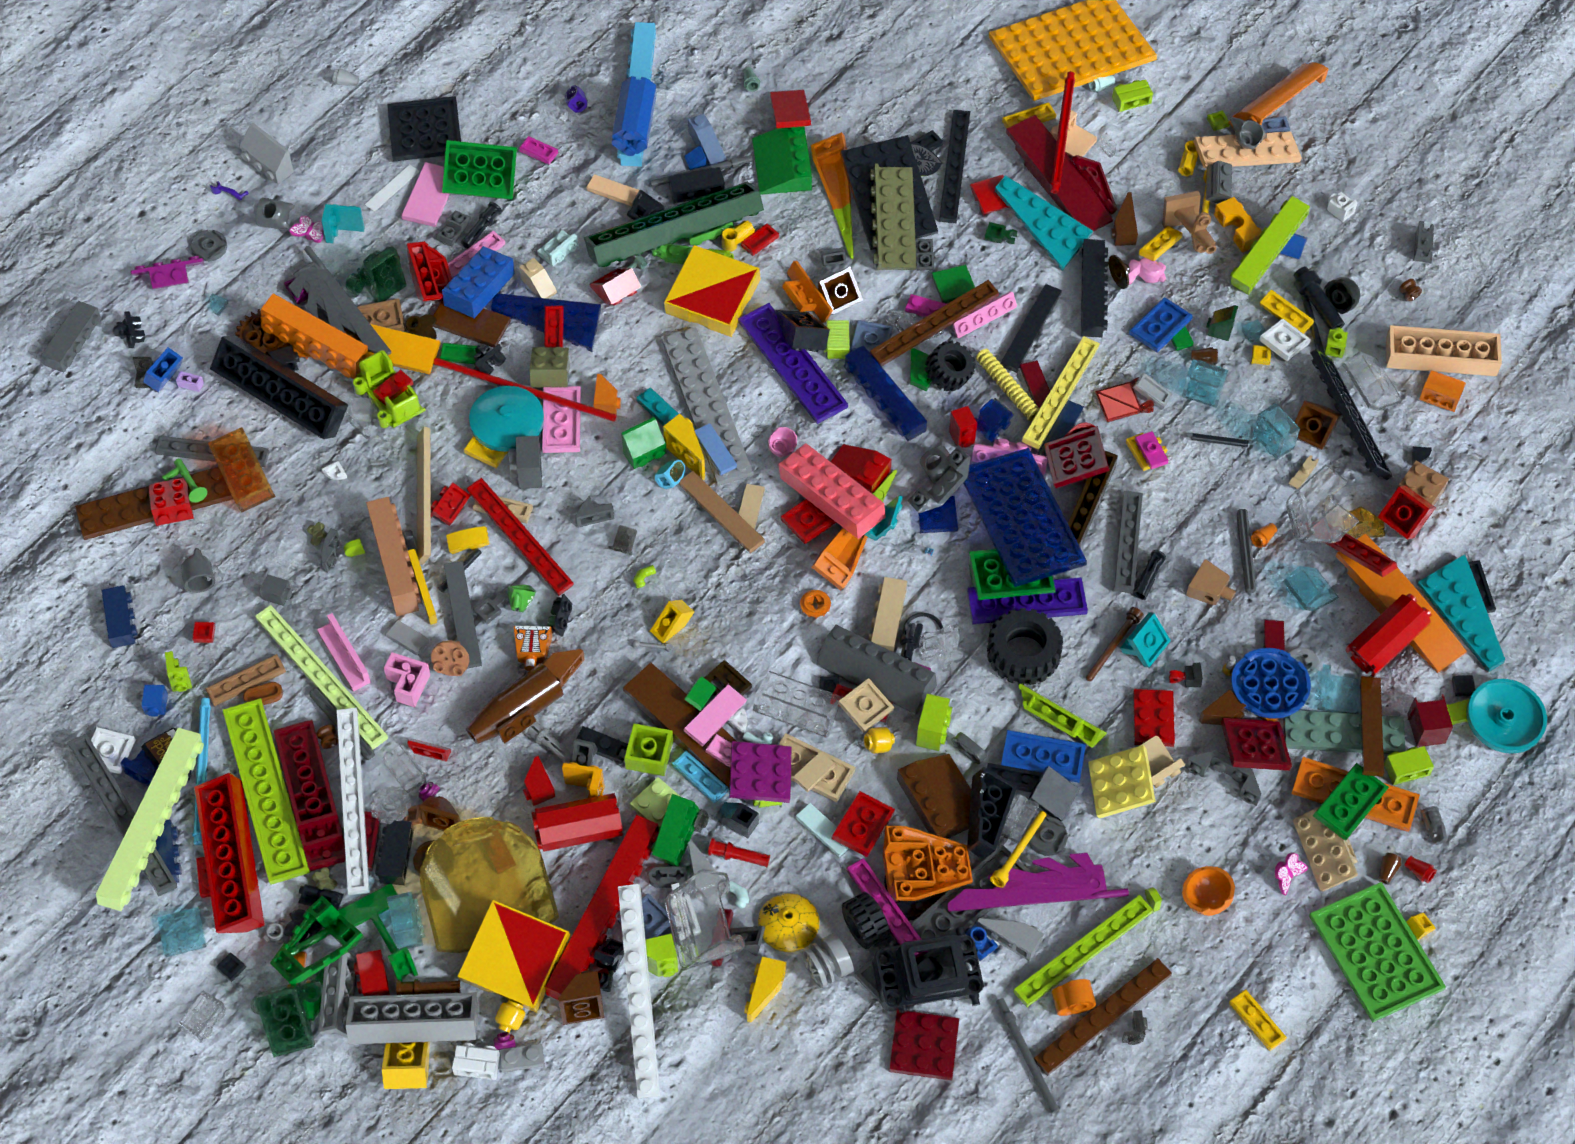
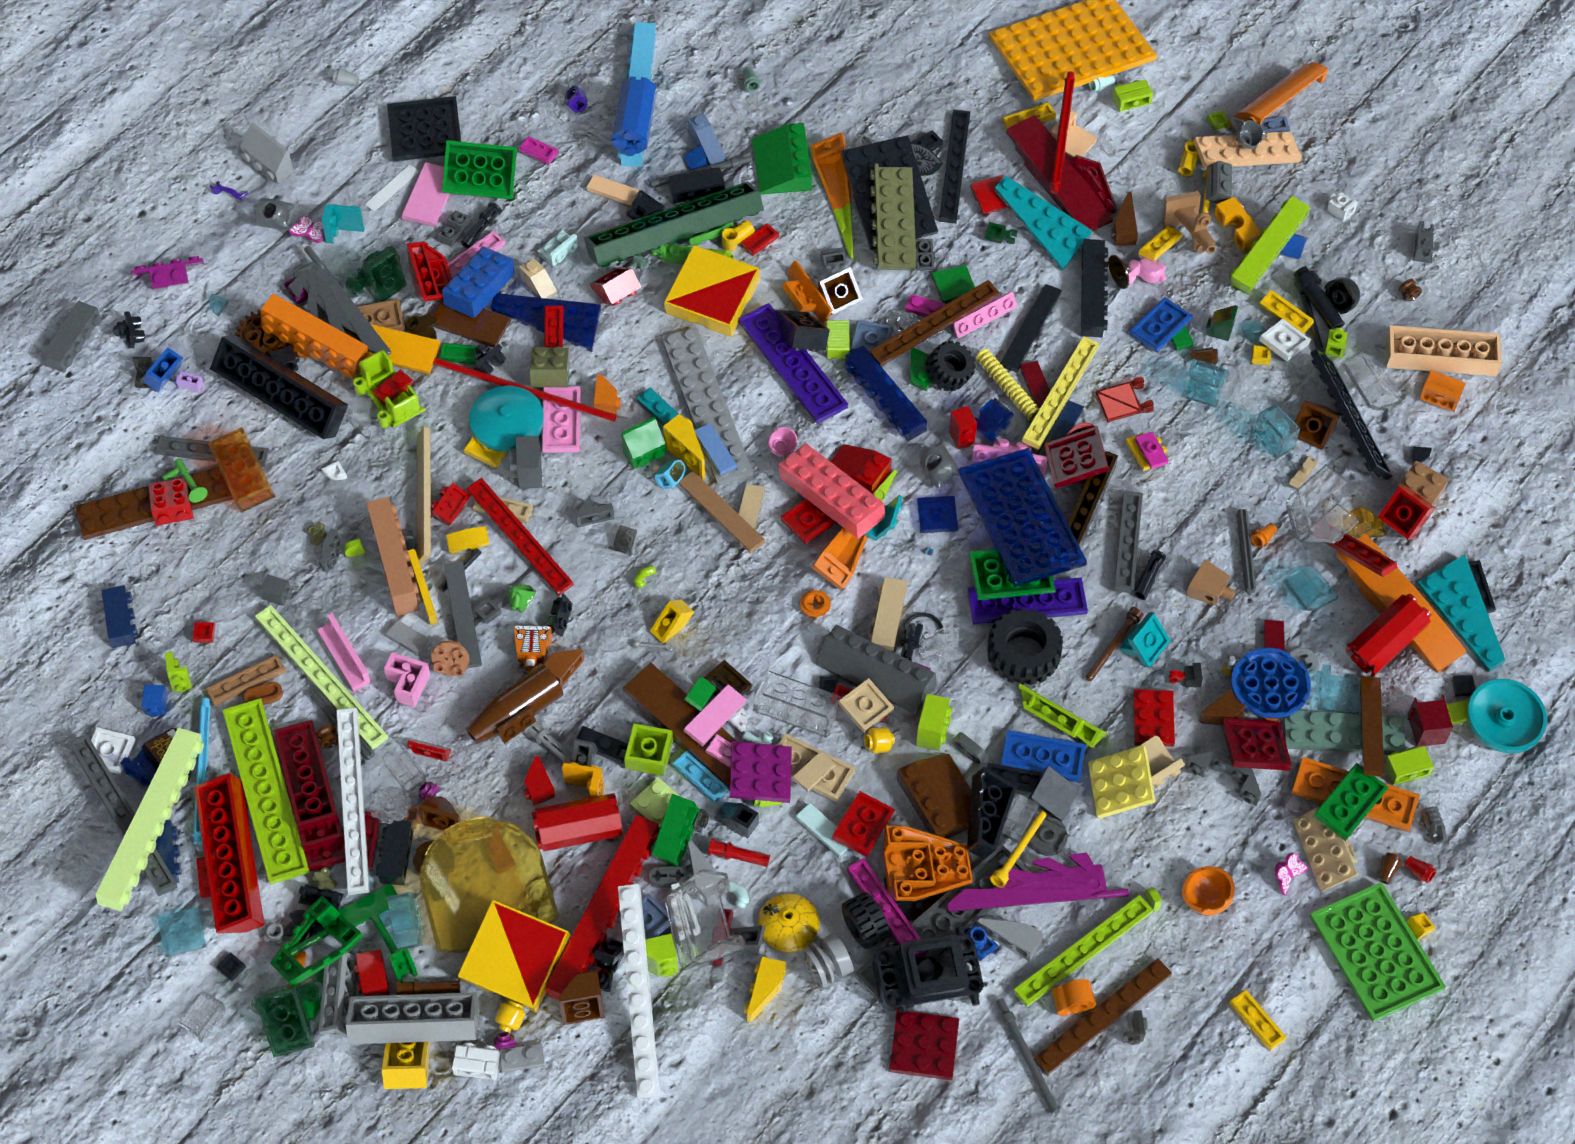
dark grey piece [181,548,216,593] -> none
dark grey tile [191,230,227,262] -> none
red tile [770,90,811,128] -> none
dark grey slope [908,445,971,513] -> none
light grey tile [1133,372,1172,409] -> none
black bar [1192,433,1249,448] -> none

